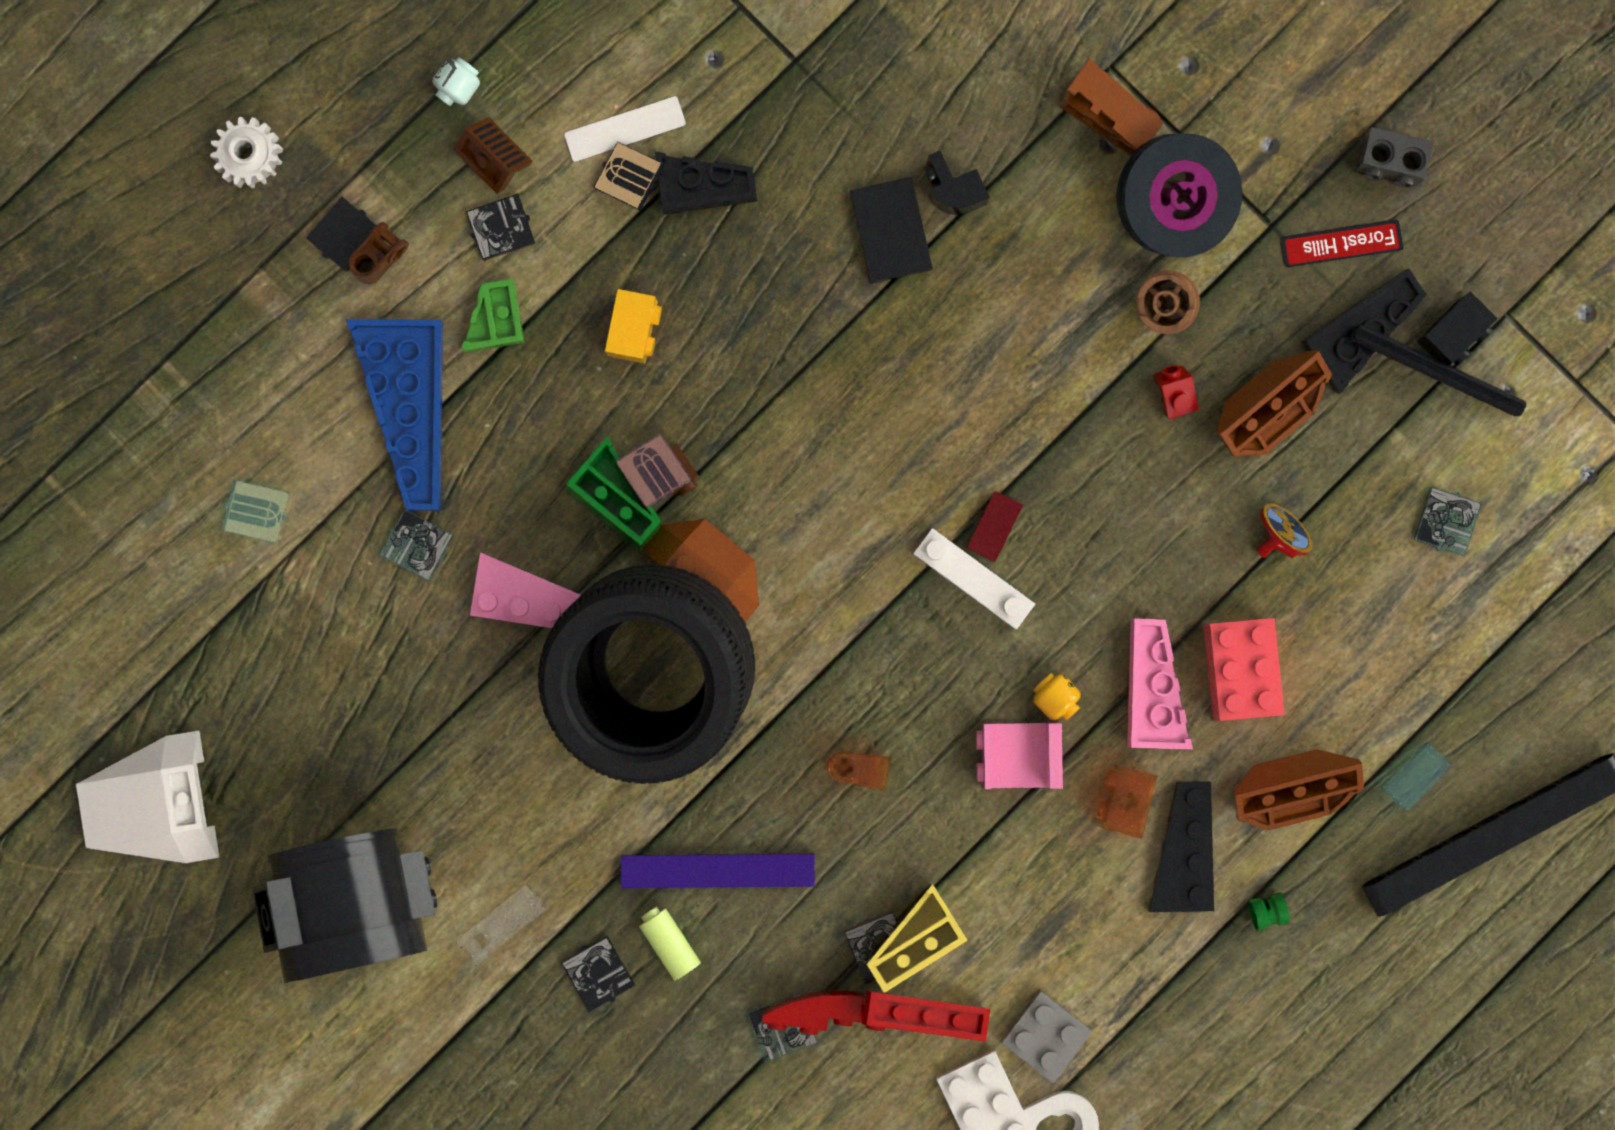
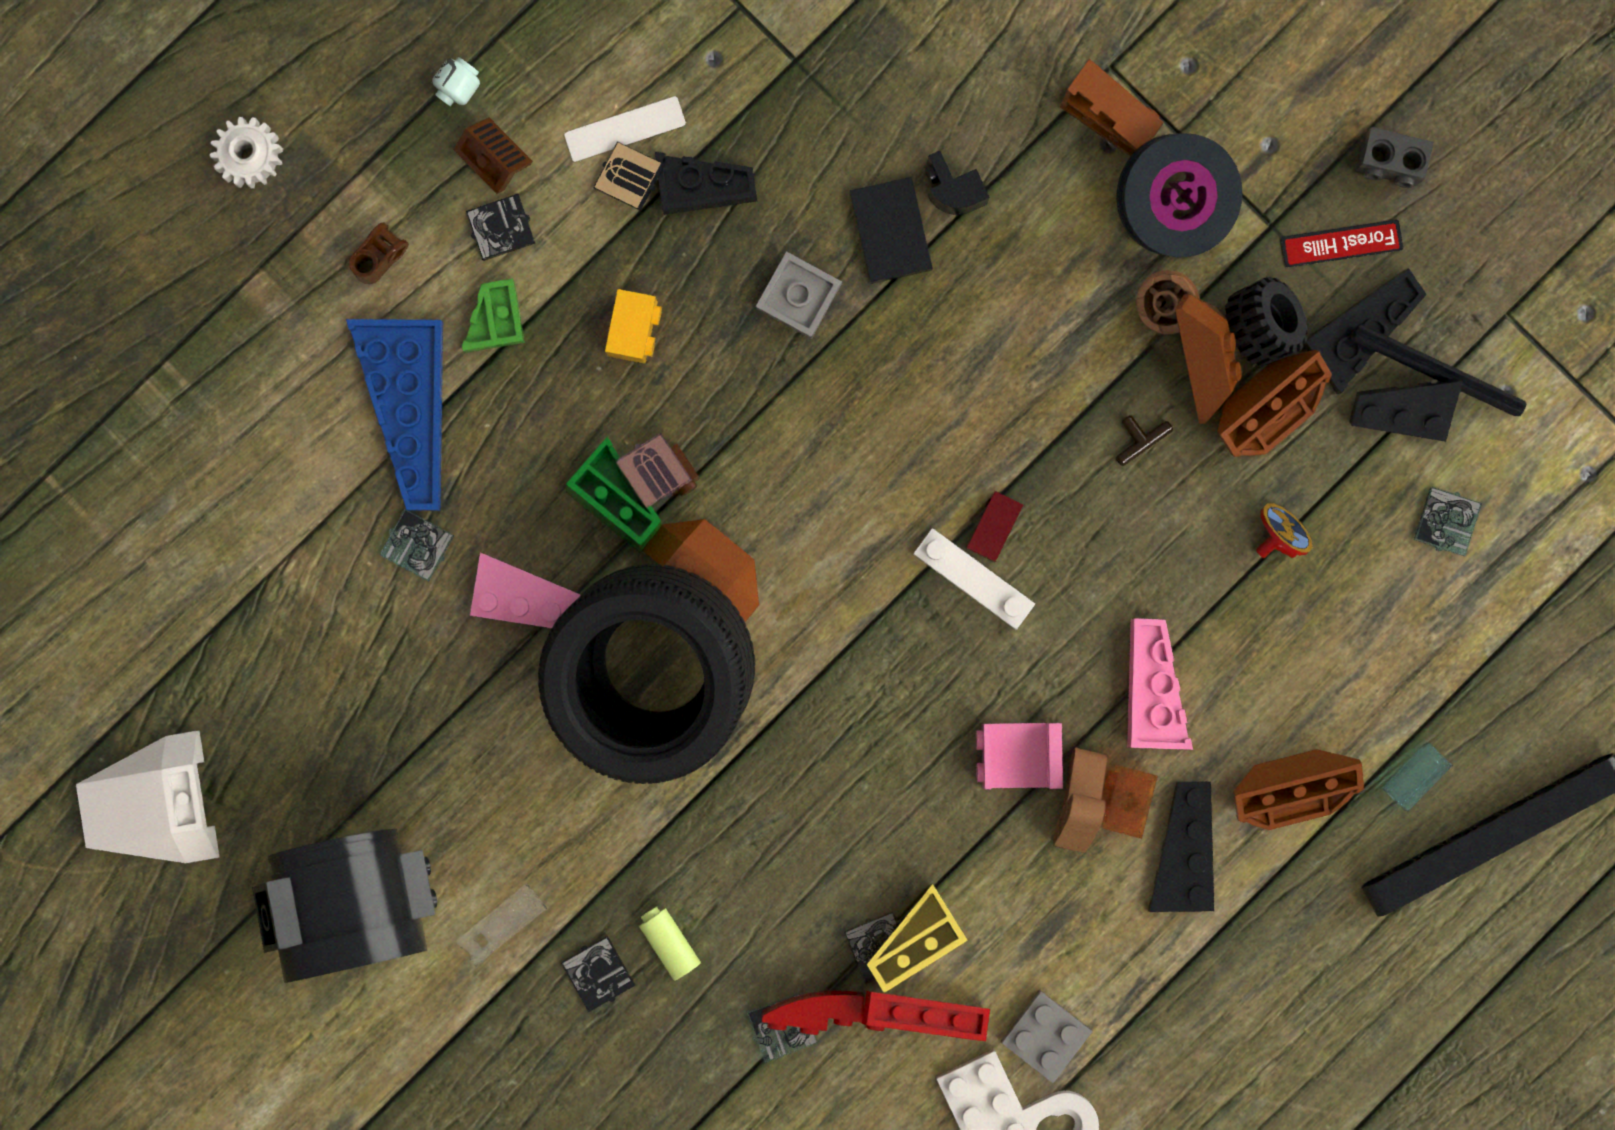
clear light blue piece [222,480,290,543] -> none
black piece [306,197,377,272] -> none
dark purple tile [621,853,815,888] -> none
clear orange piece [827,752,891,790] -> none
yellow head [1033,673,1081,721] -> none
red bracket [1153,365,1199,420] -> none
coral brick [1203,618,1285,721] -> none
green wheel [1248,892,1290,931] -> none
black brick [1417,291,1498,366] -> none
none -> light grey plate [756,251,842,339]
none -> medium nougat beam [1053,747,1107,853]
none -> dark brown piece [1116,415,1173,466]
none -> dark orange wedge [1175,294,1241,424]
none -> black tyre [1225,277,1308,366]
none -> black wing [1349,378,1463,442]

